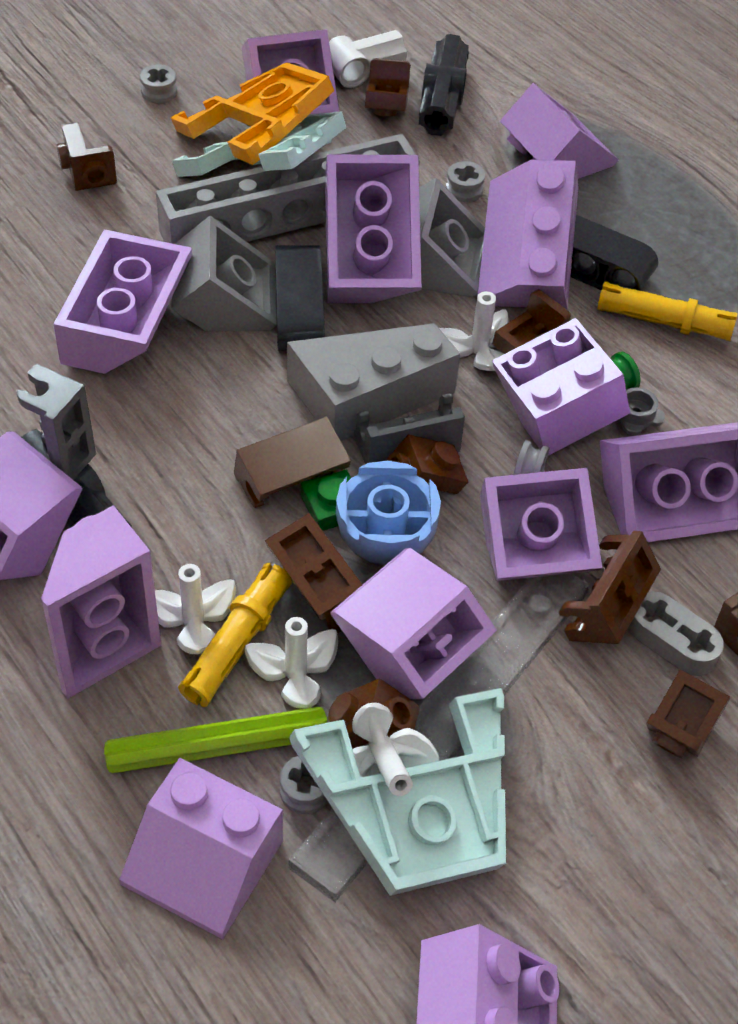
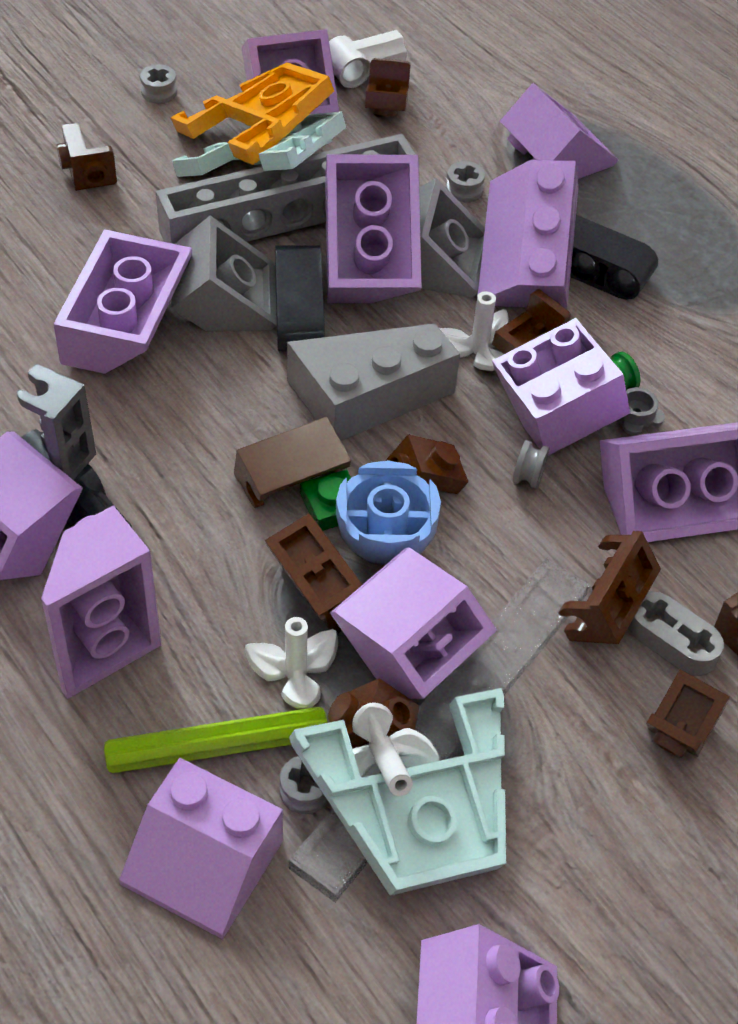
white plant [155,564,236,655] -> none
yellow pin [178,563,293,707] -> none
dark grey hinge [354,393,465,464] -> none
black piece [419,34,469,136] -> none
lavender slope [480,468,602,581] -> none
yellow pin [597,282,738,341] -> none

